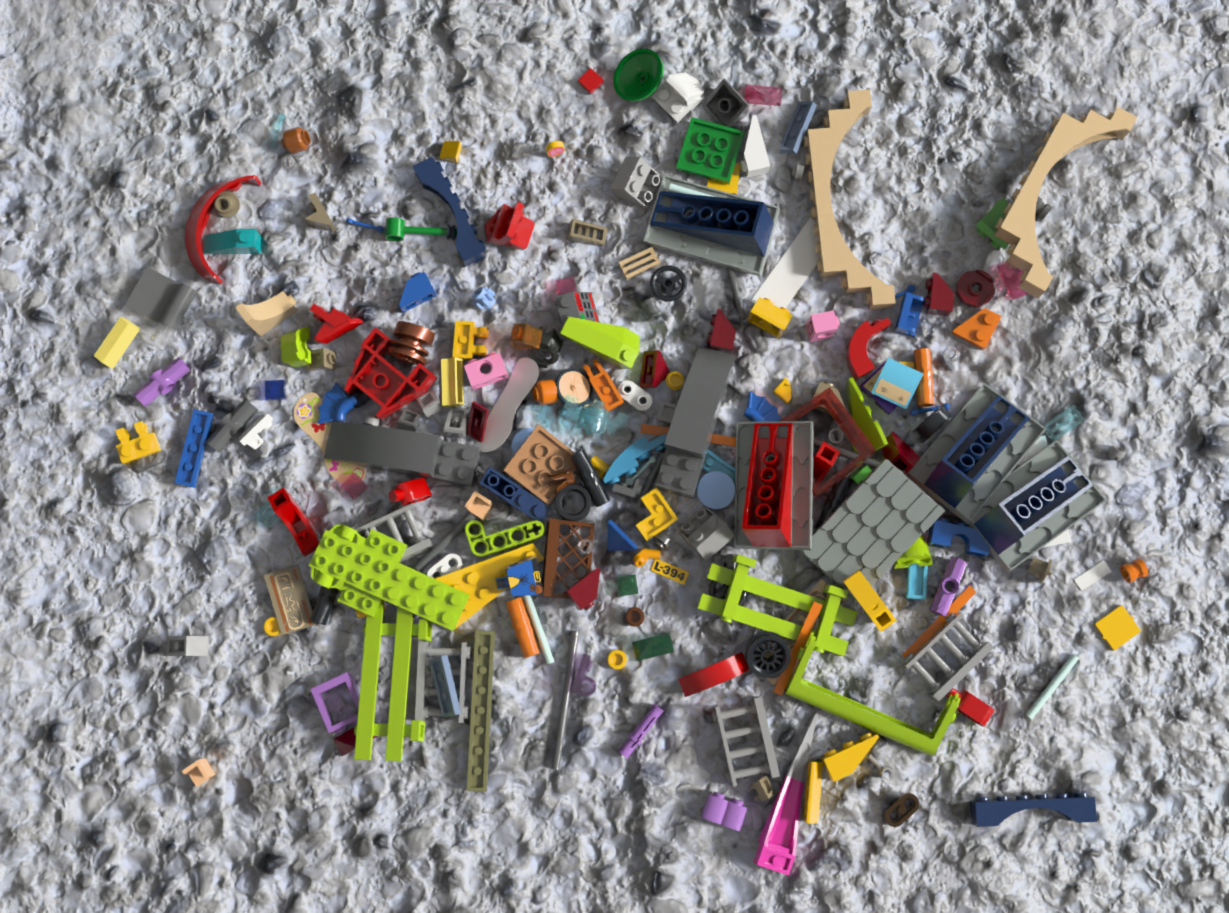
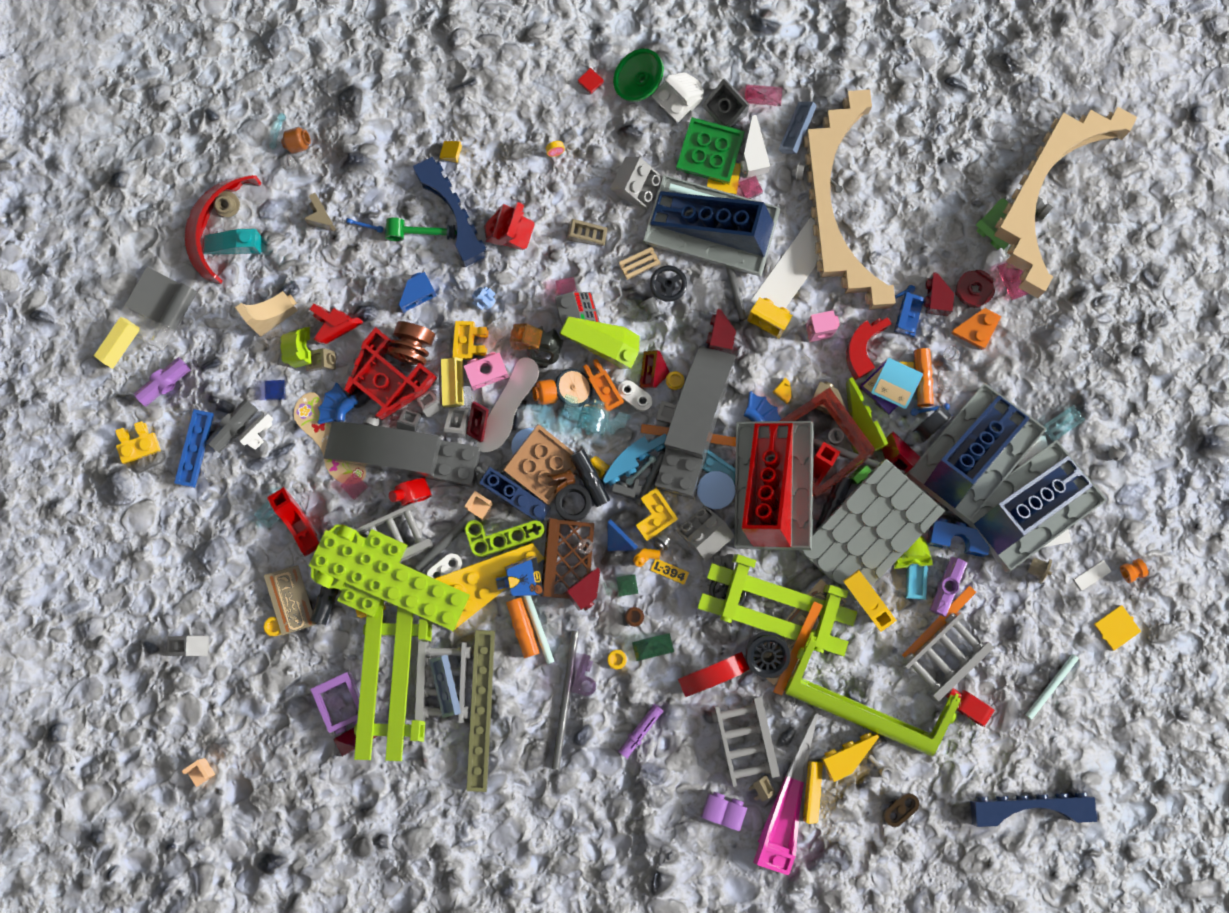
none -> clear pink tile [738,176,763,199]

